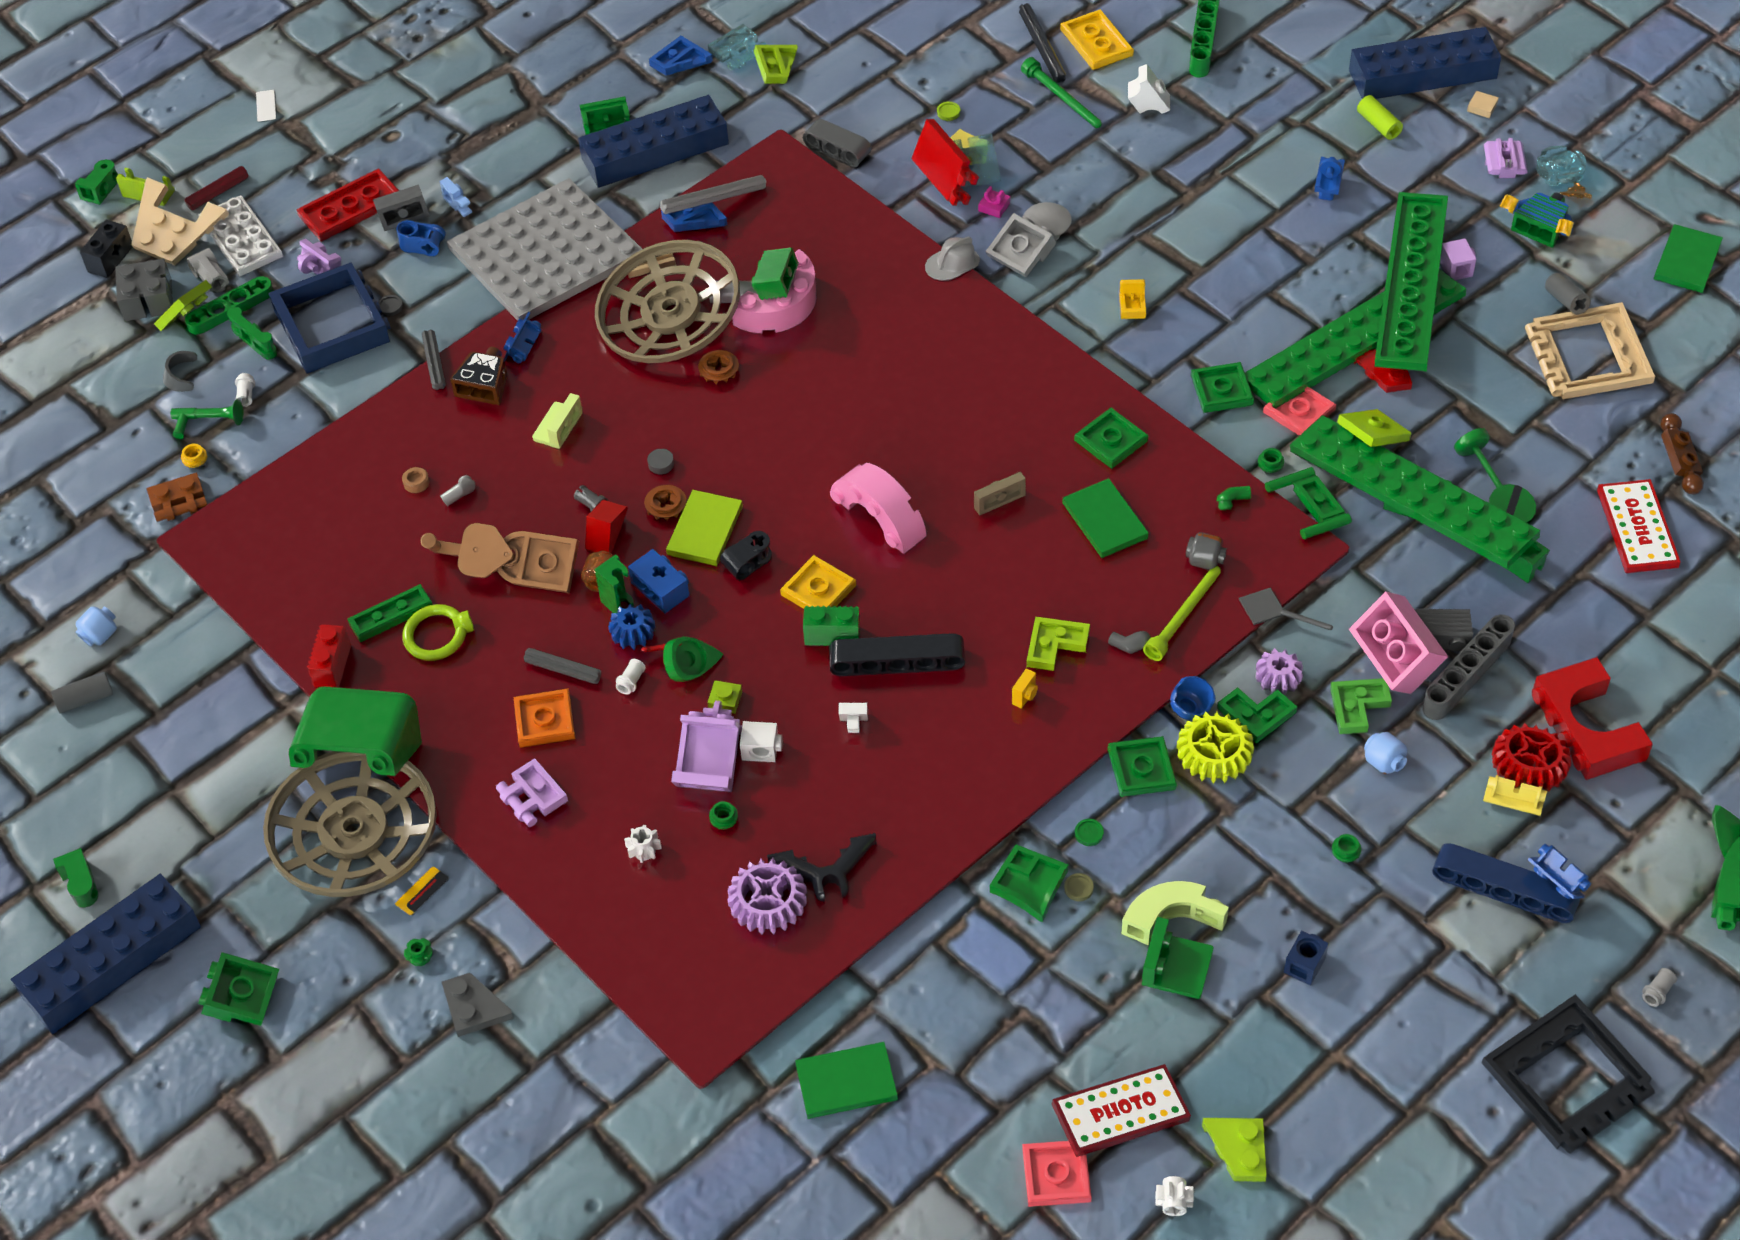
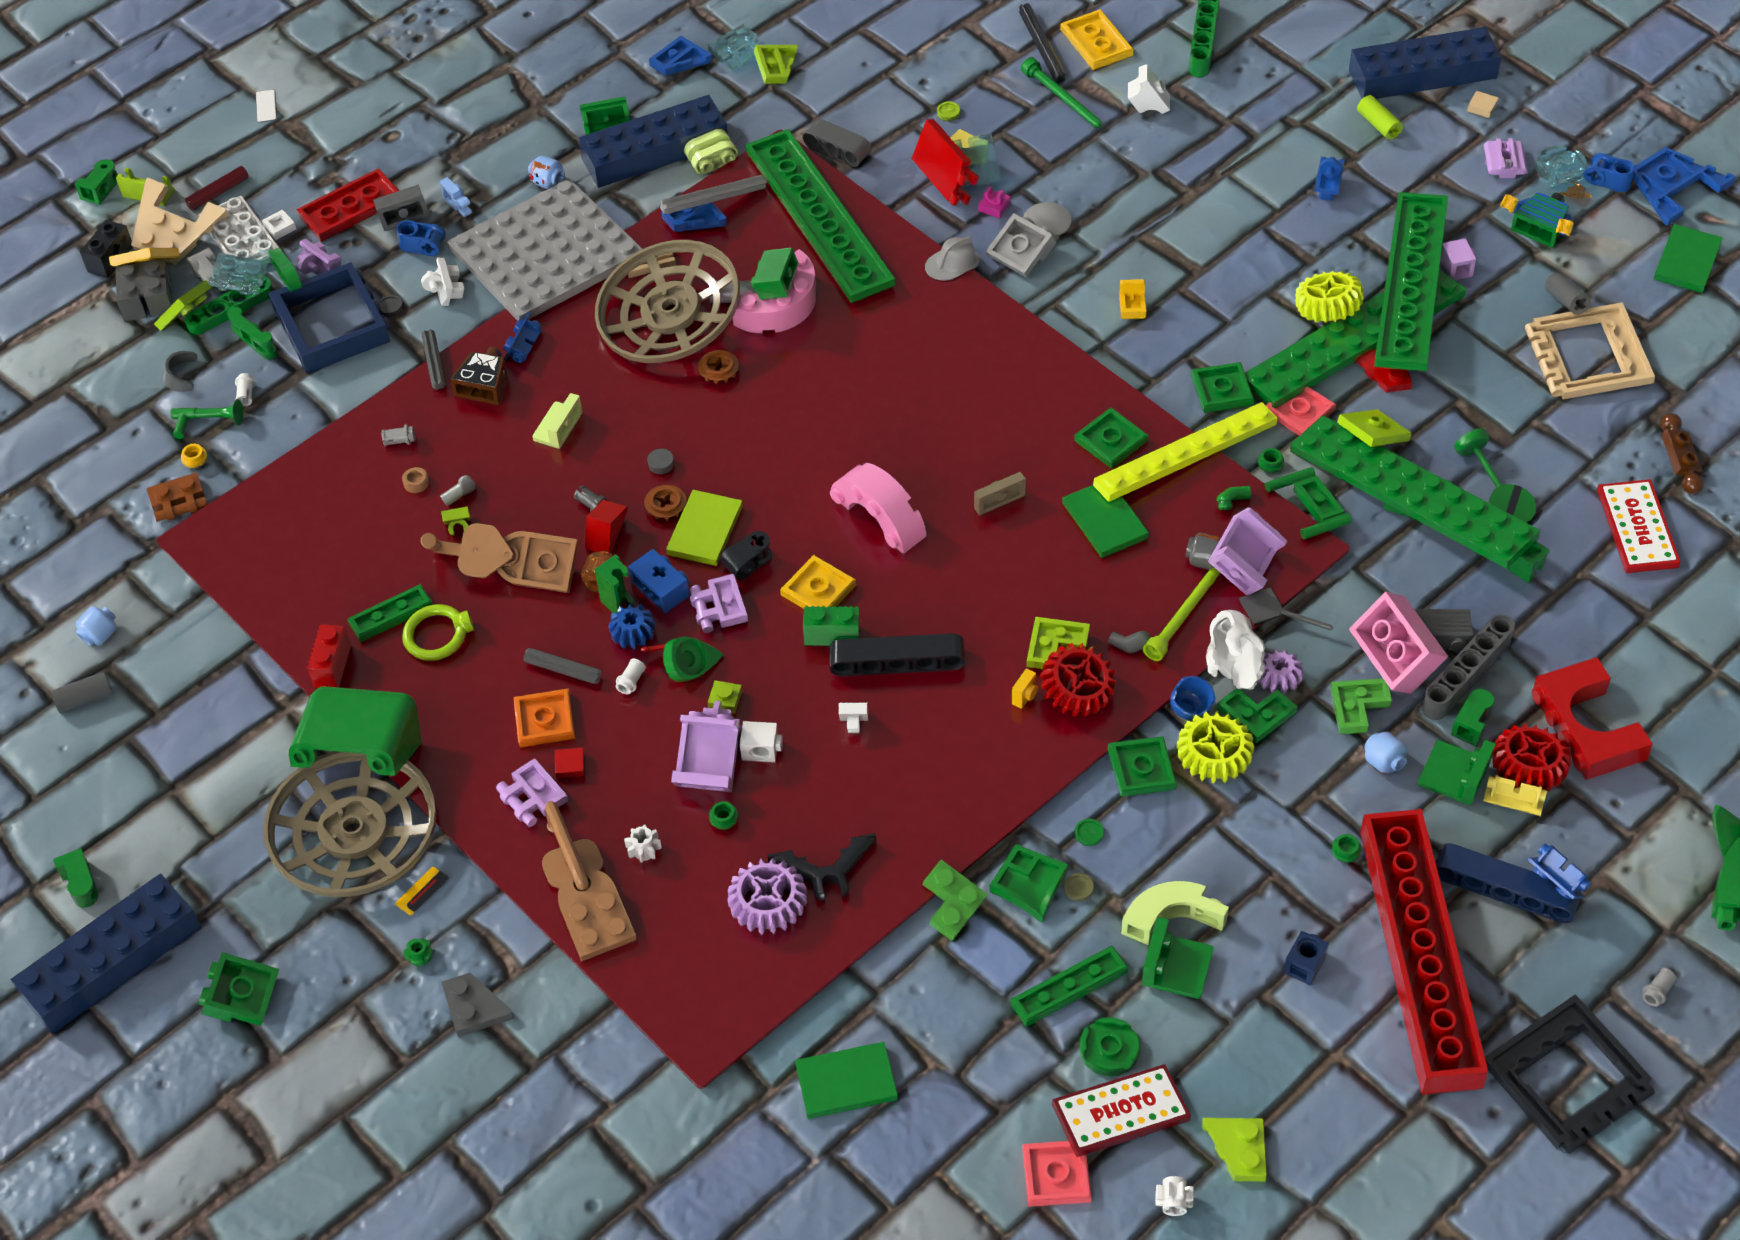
none -> yellow tile [109,248,180,266]
none -> clear light blue plate [209,253,268,295]
none -> white plate [262,210,296,240]
none -> green beam [268,247,302,292]
none -> light grey pin [382,424,416,446]
none -> white hips [421,258,464,306]
none -> lime tile [441,507,471,536]
none -> light blue head [528,155,565,189]
none -> medium nougat plate [542,801,637,962]
none -> red tile [555,748,585,779]
none -> yellowish green brick [684,129,738,174]
none -> lavender plate [690,574,748,633]
none -> green plate [746,129,895,303]
none -> bright green plate [922,860,988,941]
none -> green tile [1010,945,1128,1027]
none -> red gear [1040,643,1116,717]
none -> green tile [1080,1017,1141,1076]
none -> neon yellow plate [1093,402,1278,502]
none -> white hair [1206,610,1265,690]
none -> lavender panel [1208,508,1288,595]
none -> neon yellow gear [1295,270,1364,323]
none -> red brick [1360,809,1488,1095]
none -> green bracket [1418,740,1496,806]
none -> green leg [1451,689,1494,747]
none -> blue piece [1584,153,1635,192]
none -> blue wing [1633,147,1736,226]

